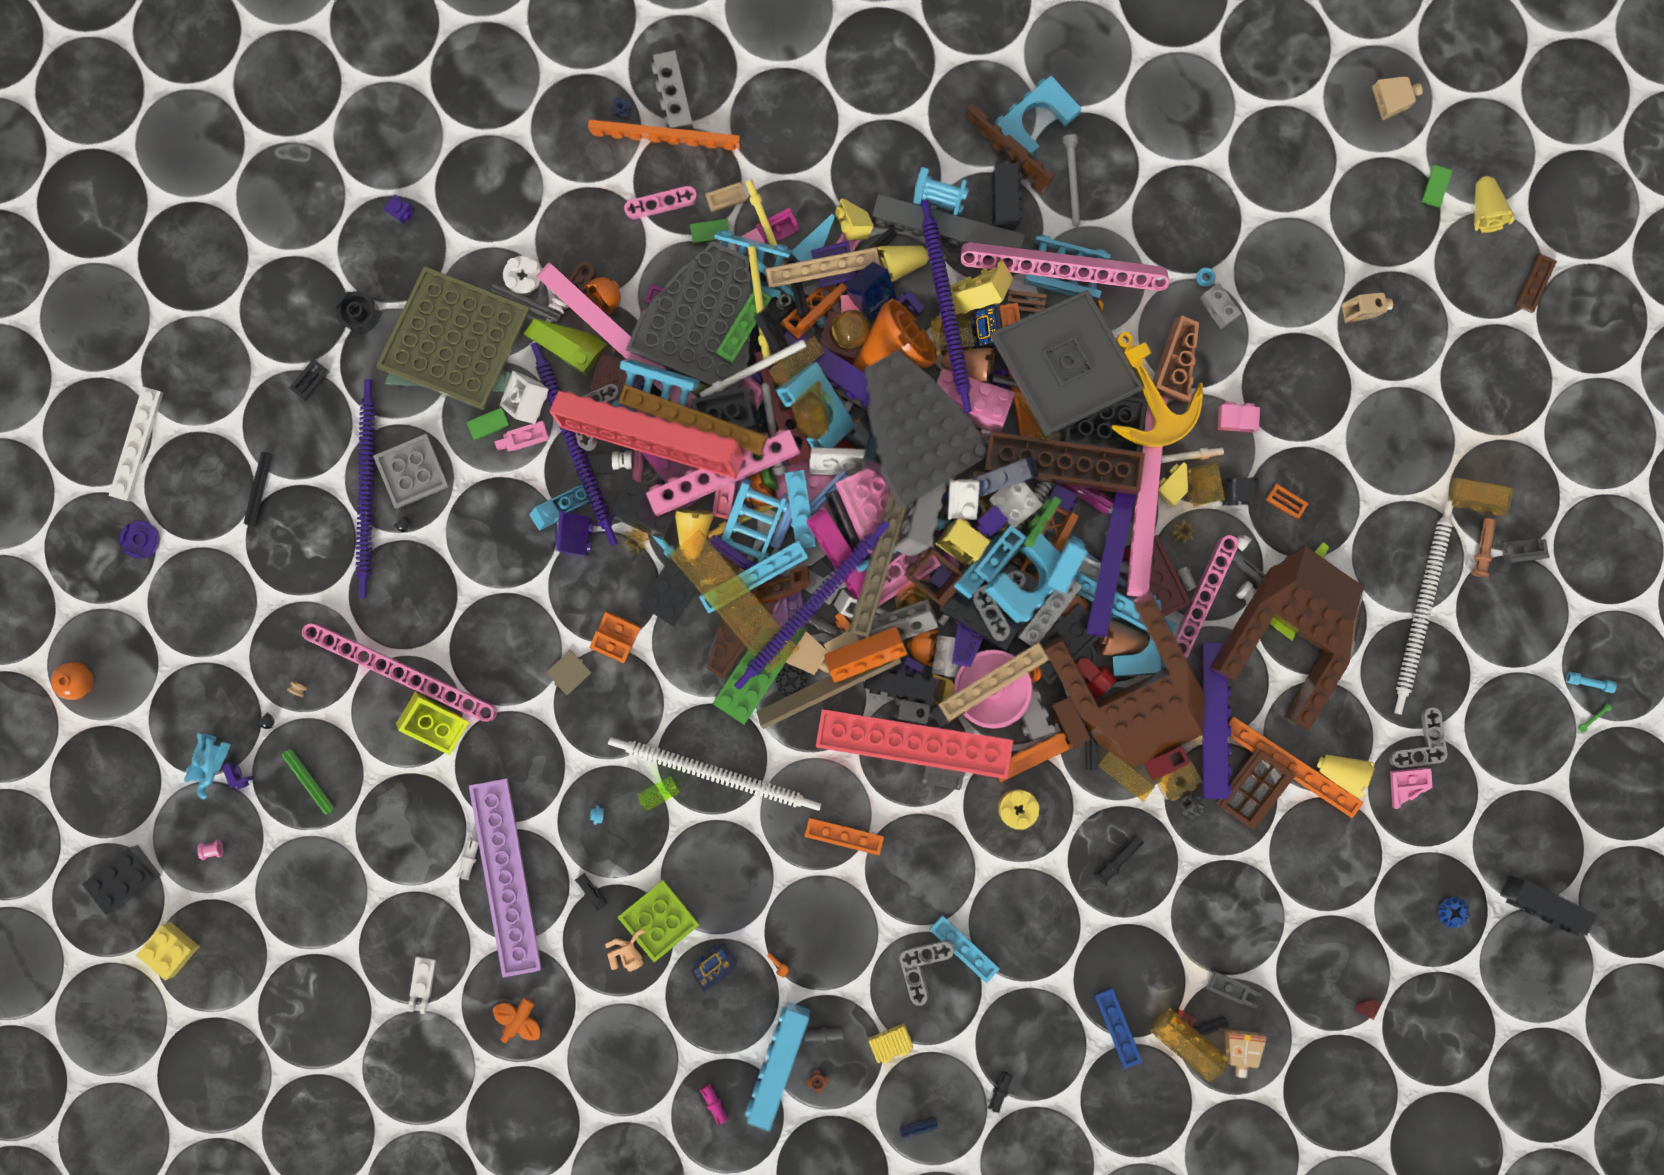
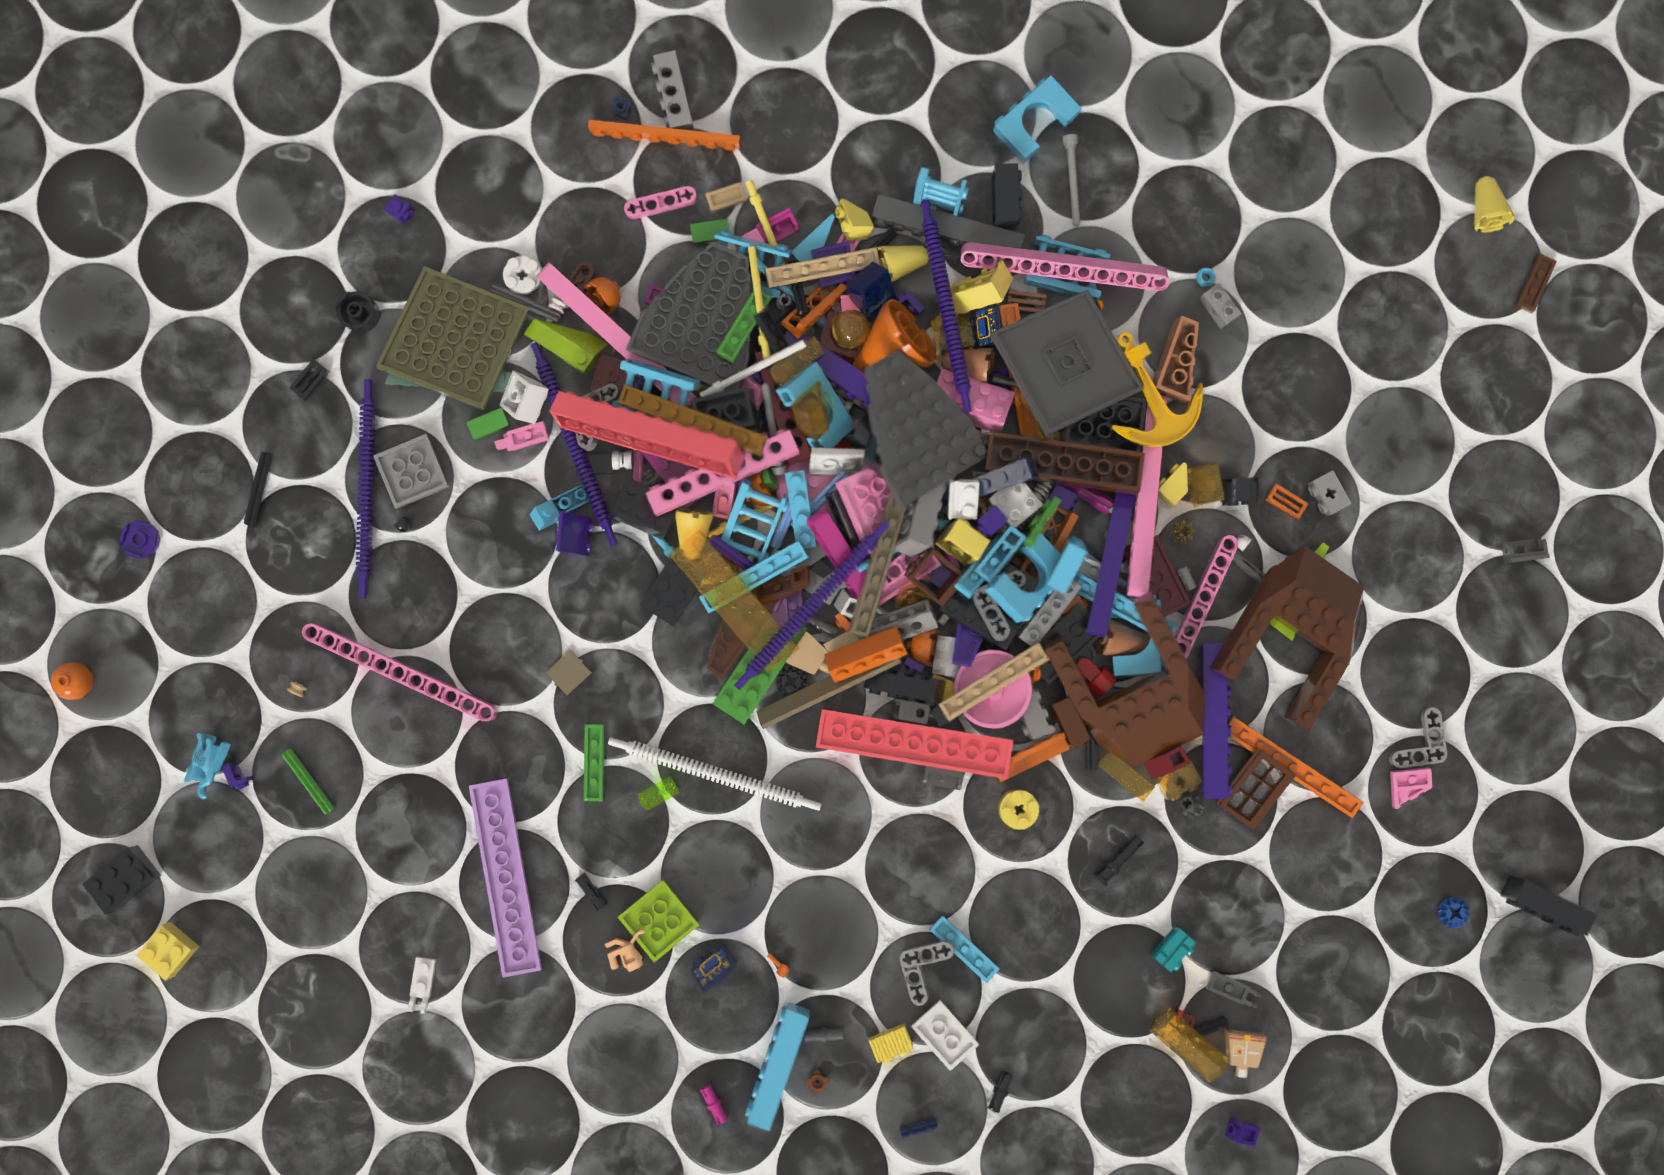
white plate [109,386,163,502] -> none
bright pink bush [198,840,224,860] -> none
black hinge [257,712,275,729] -> none
neon yellow slope [396,691,469,755] -> none
white pin [457,839,479,880] -> none
orange plant [493,997,540,1043] -> none
orange slope [589,611,641,663] -> none
medium azure plate [590,805,604,825] -> none
clear yellow gear [624,529,648,554] -> none
orange plate [804,817,884,856] -> none
reddish brown wing [965,103,1055,196] -> none
blue plate [1094,987,1142,1069] -> none
white bar [1161,447,1224,463] -> none
bright pink brick [1217,402,1260,433] -> none
white wheel [1236,581,1257,605] -> none
light yellow cone [1317,754,1375,799] -> none
tan torso [1341,293,1393,323] -> none
clear red tile [1354,999,1382,1020] -> none
tan torso [1372,76,1423,120] -> none
white hose [1394,500,1454,715] -> none
bright green tile [1421,165,1453,208] -> none
clear yellow wedge [1448,477,1514,517] -> none
nougat pin [1471,518,1497,578] -> none
medium azure bar [1566,672,1617,693] -> none
bright green hinge [1578,703,1612,732] -> none
none -> bright green tile [584,724,605,801]
none -> white plate [911,999,979,1071]
none -> teal brick [1150,925,1196,972]
none -> dark purple bracket [1225,1117,1260,1146]
none -> light grey brick [1308,470,1352,516]

